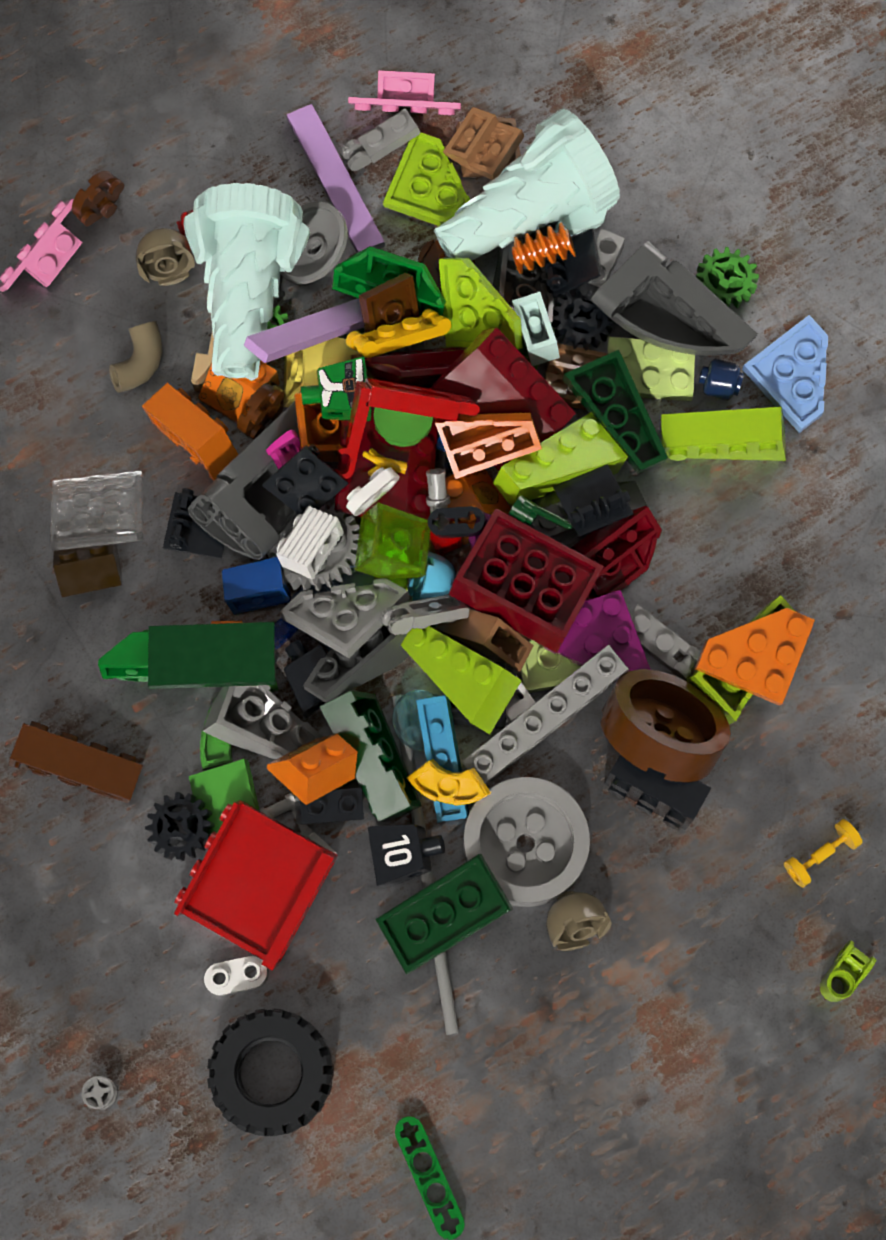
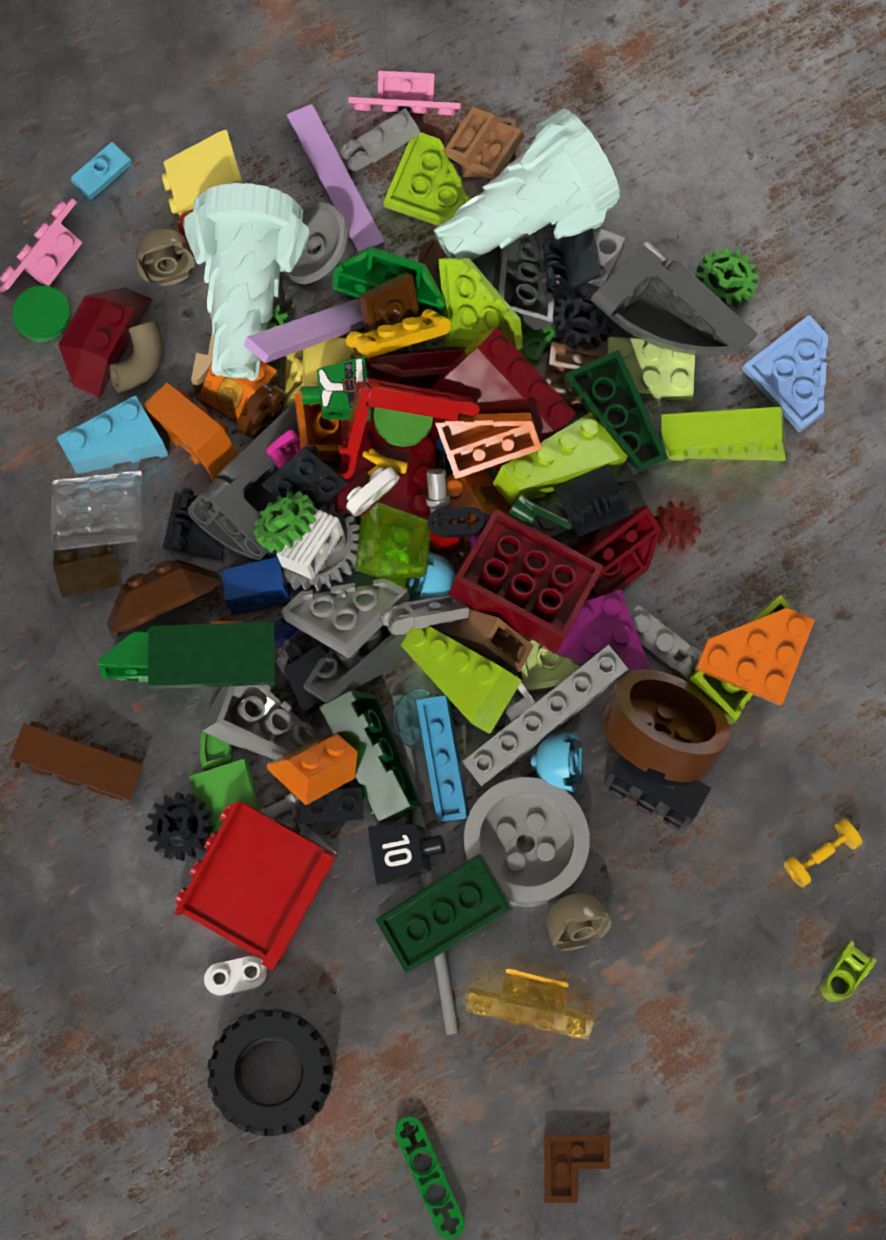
reddish brown plate [71,171,125,227] -> none
light grey wheel [81,1076,118,1110] -> none
yellow tile [407,759,491,805] -> none
orange piece [512,222,576,274] -> none
light aqua slope [512,292,560,366] -> none
dark blue head [698,359,744,401] -> none
none -> green tile [12,285,71,342]
none -> medium azure wedge [57,395,168,474]
none -> dark red wedge [58,288,152,398]
none -> medium azure plate [70,142,132,200]
none -> reddish brown wedge [107,559,223,638]
none -> light yellow slope [161,130,243,220]
none -> bright green gear [253,491,317,552]
none -> clear yellow bracket [465,969,595,1039]
none -> medium azure cylinder [531,732,583,794]
none -> reddish brown plate [544,1135,610,1203]
none -> clear red gear [654,501,701,552]

